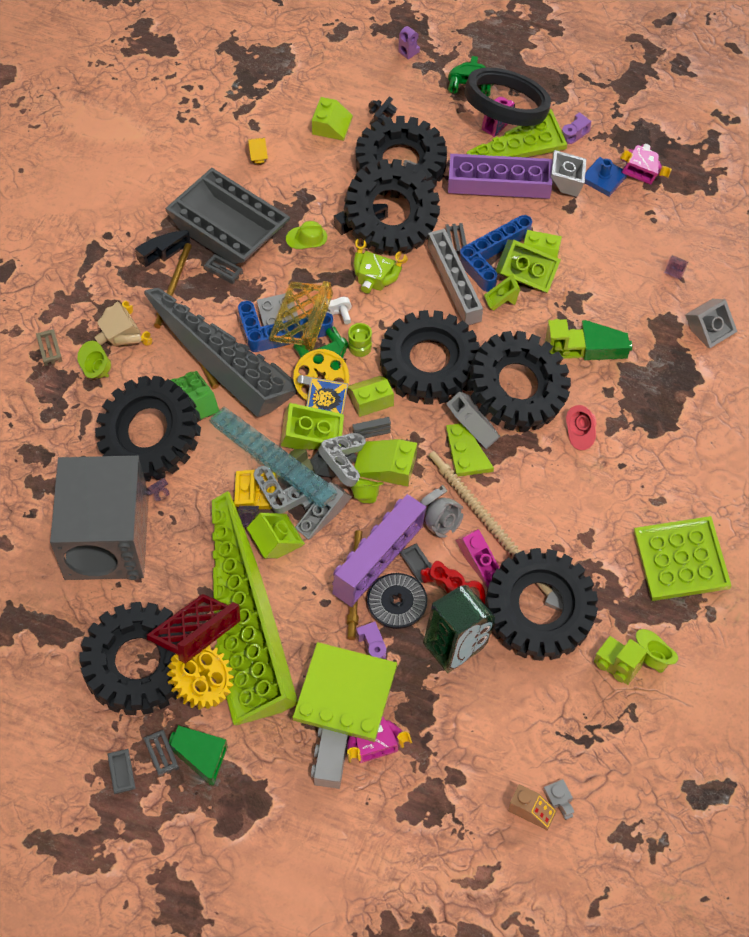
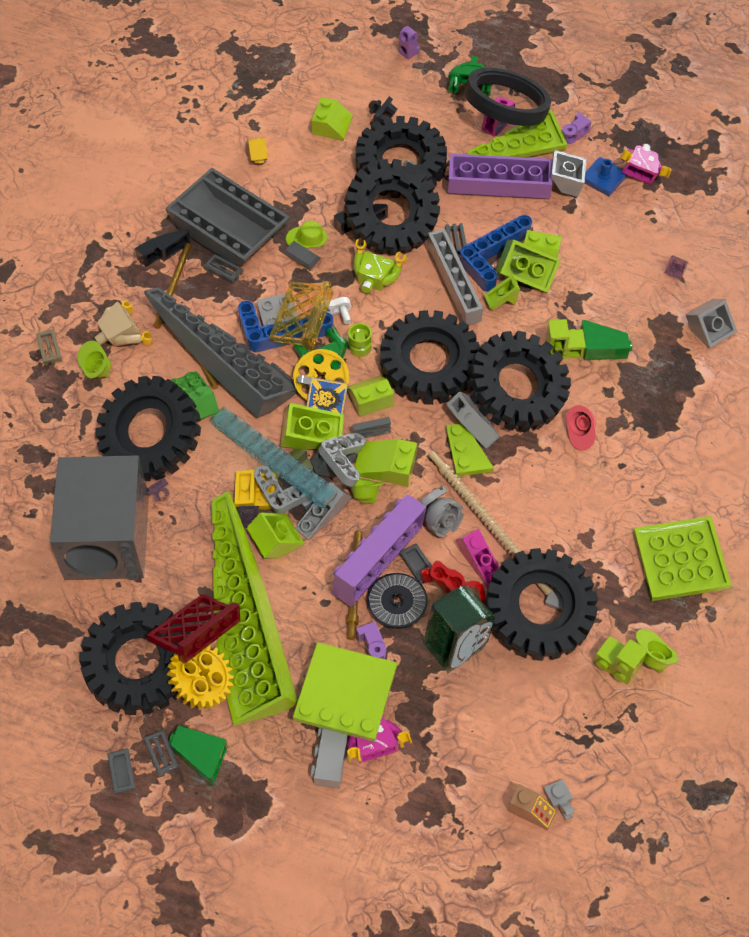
none -> dark grey tile [283,241,321,270]

